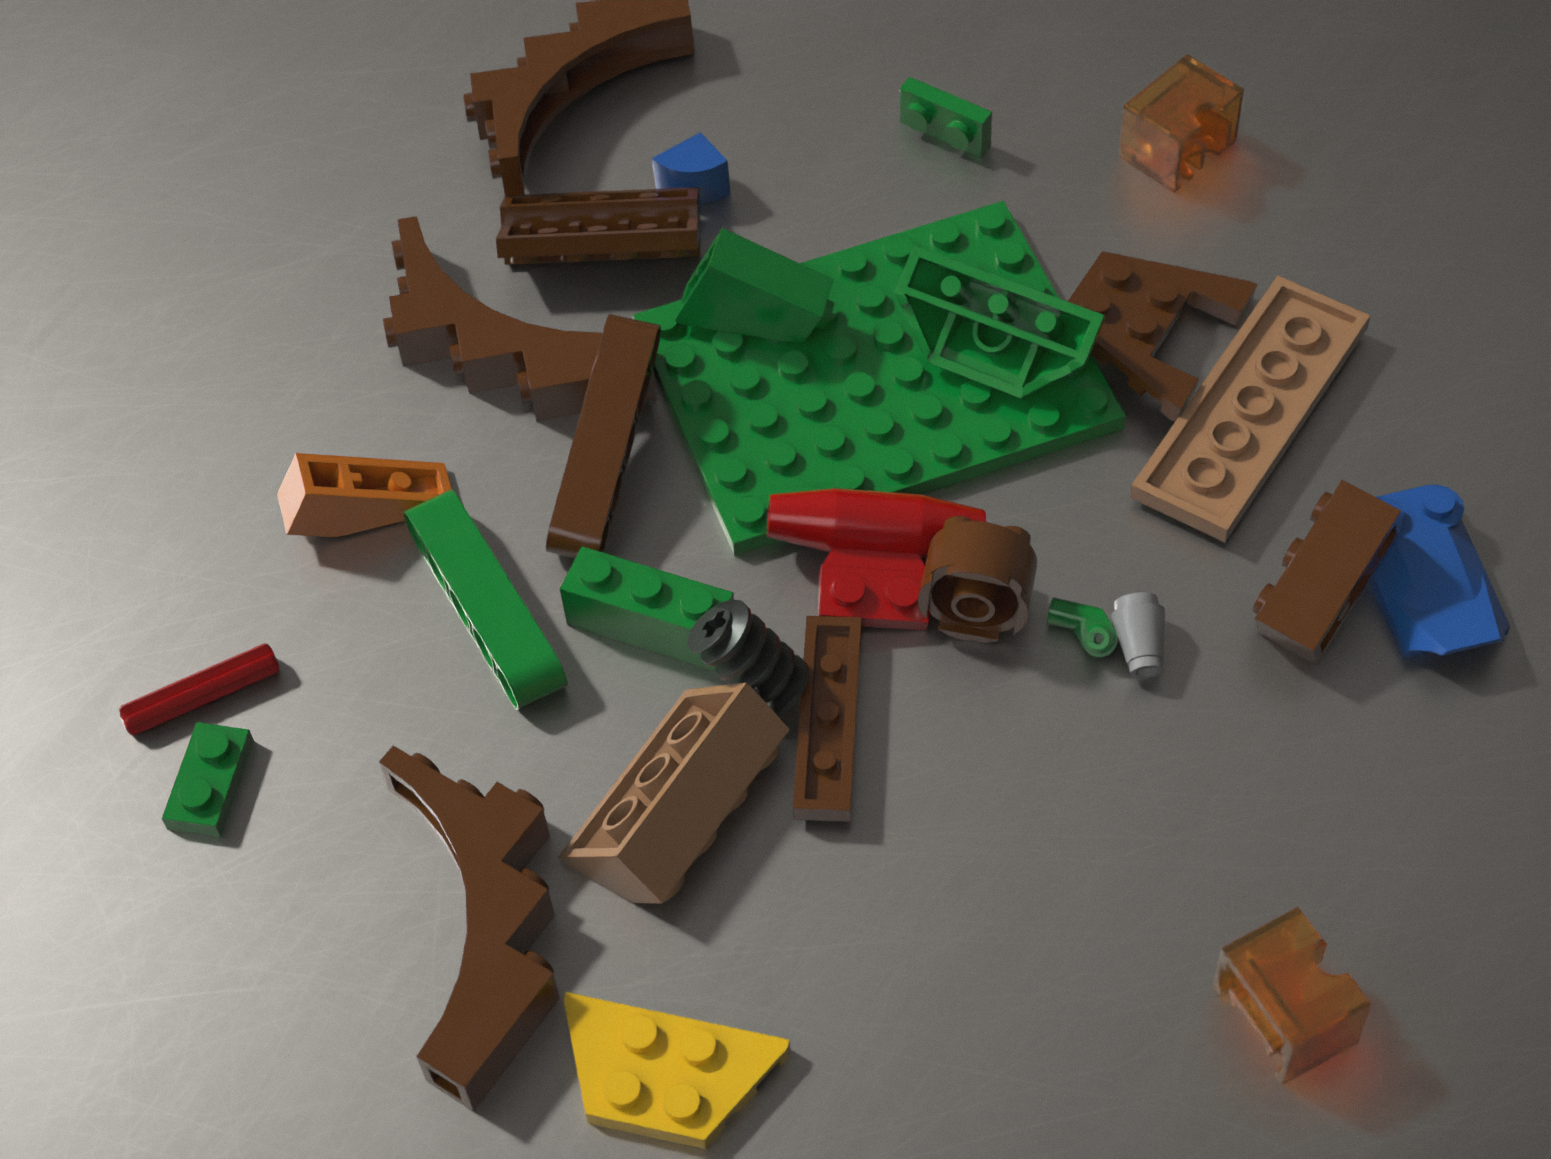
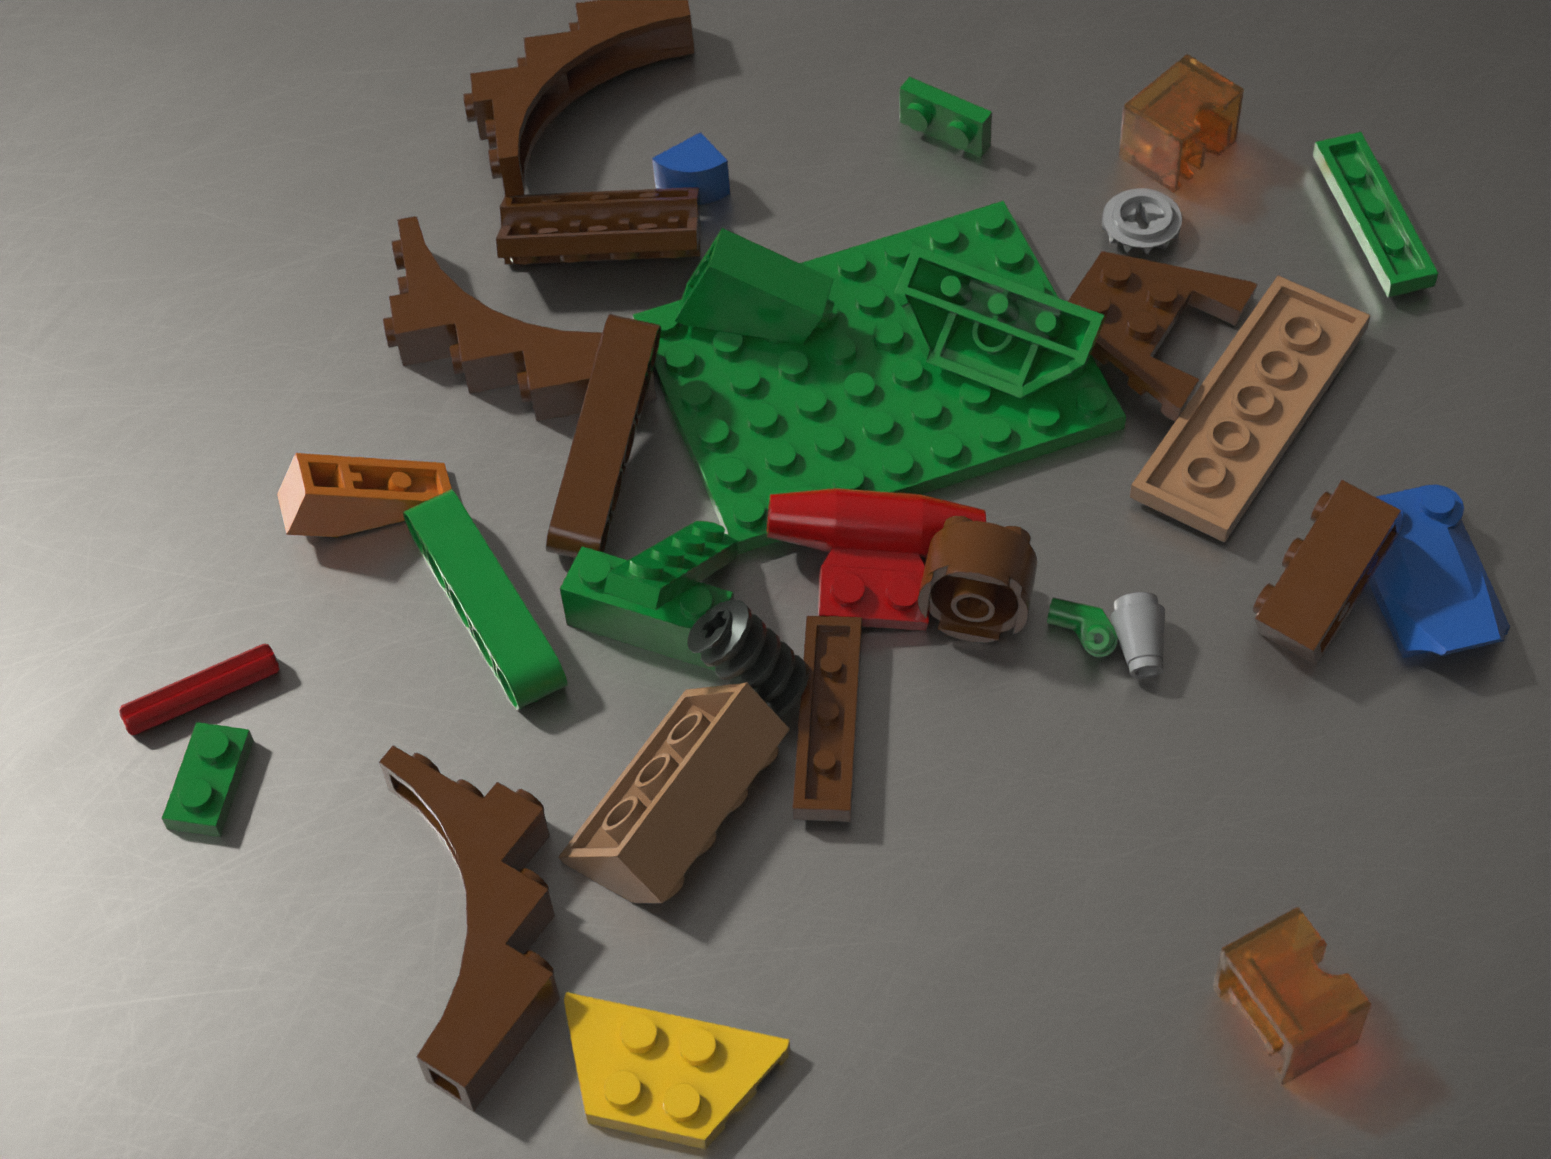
none -> green plate [604,521,738,610]
none -> light grey gear [1102,188,1182,255]
none -> green plate [1313,132,1438,297]

